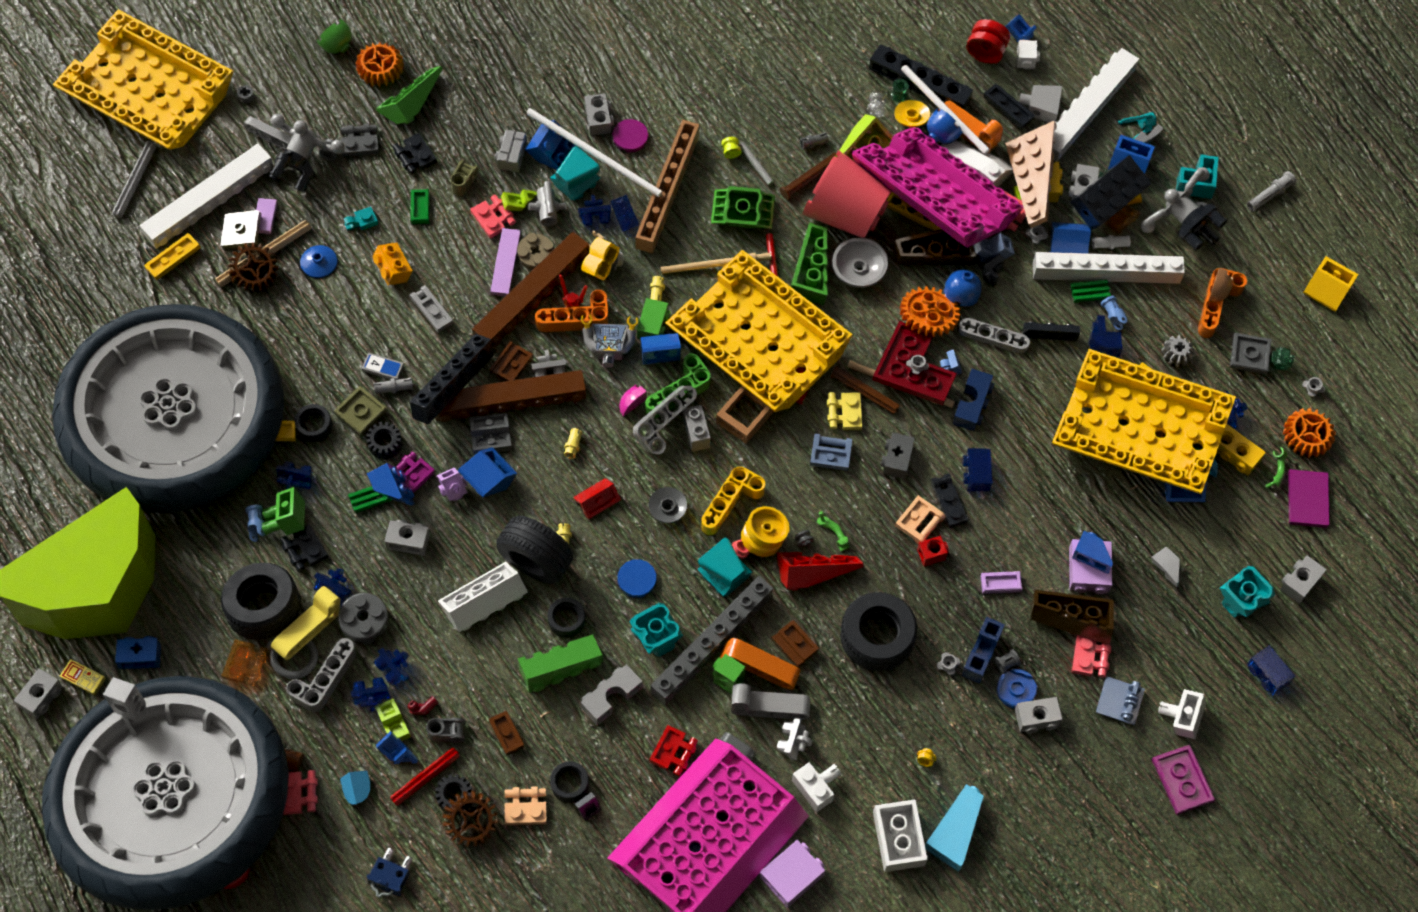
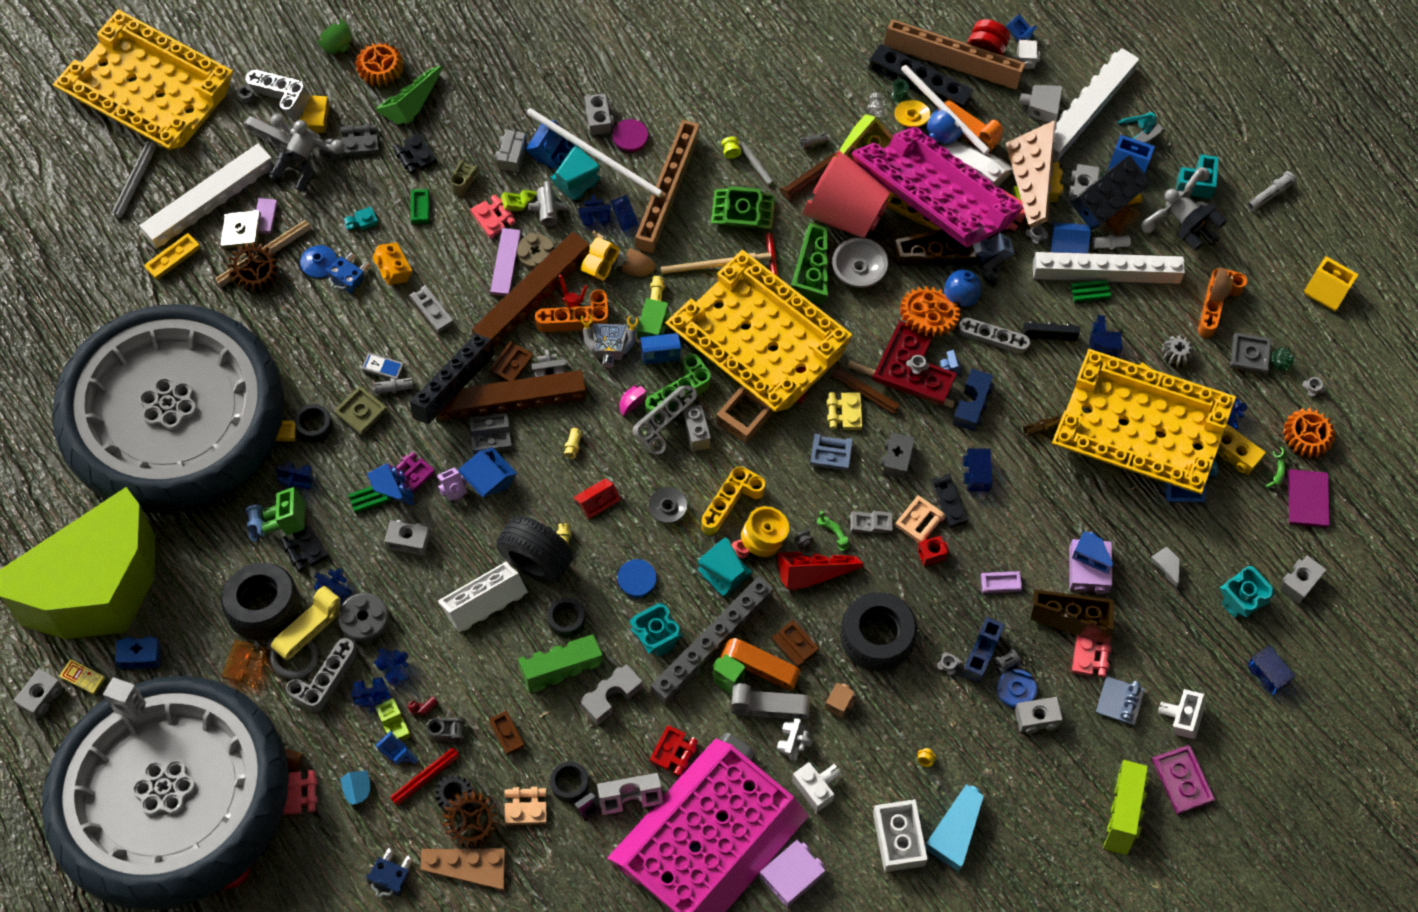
black tyre [366,422,402,459] -> none
black plate [983,83,1035,129] -> none
medium blue piece [1101,296,1127,331] -> none
none -> light grey beam [246,70,311,119]
none -> yellow brick [299,96,329,133]
none -> blue piece [326,253,370,293]
none -> medium nougat wing [421,849,505,891]
none -> arch [597,773,663,815]
none -> medium nougat brick [622,248,656,277]
none -> medium nougat brick [825,683,856,718]
none -> light grey slope [850,511,892,533]
none -> medium nougat brick [883,19,1026,89]
none -> dark brown pin [1023,415,1061,437]
none -> lime wedge [1103,760,1150,855]

